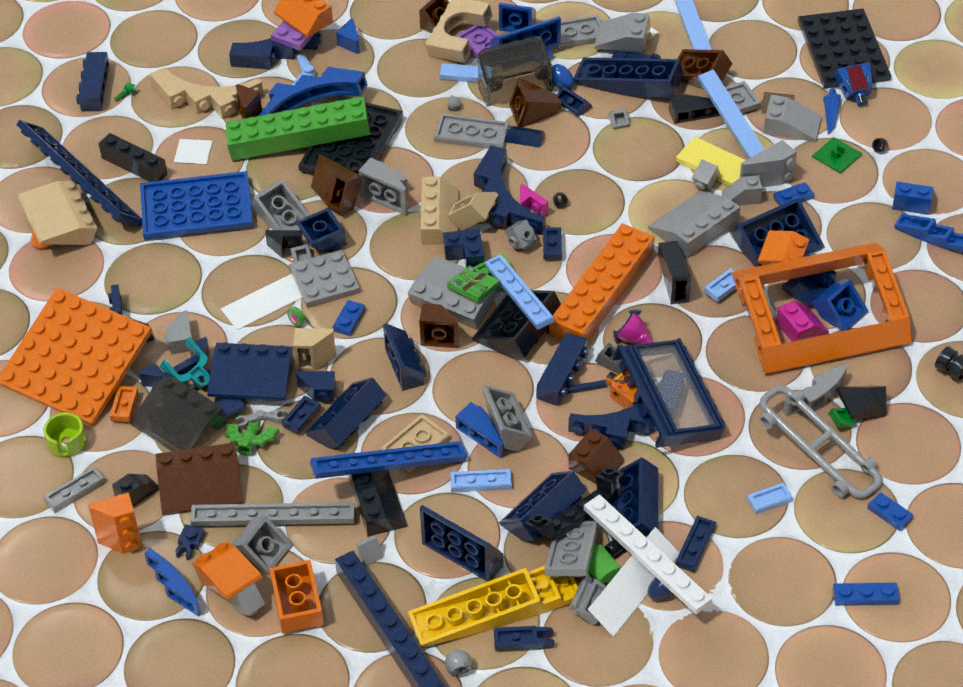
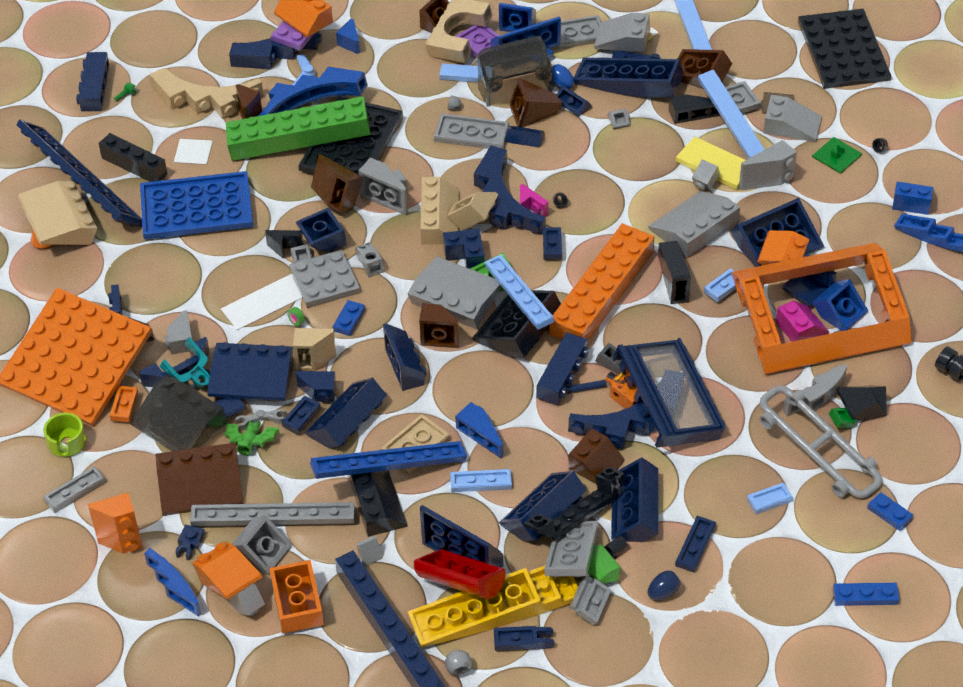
black slope [112,473,159,507] -> none
light grey slope [251,179,310,230] -> none
bright green tile [447,266,500,303] -> none
light grey slope [482,385,533,452] -> none
light grey brick [504,220,537,250] -> none
white plate [584,494,712,614] -> none
white sticker [588,527,679,637] -> none
dark pink hat [613,310,653,344] -> none
light grey slope [722,175,762,206] -> none
blue plate [773,182,814,206] -> none
blue bar [823,88,841,134] -> none
torso [834,62,873,106] -> none
none -> light grey leg [355,242,384,278]
none -> red brick [414,549,506,599]

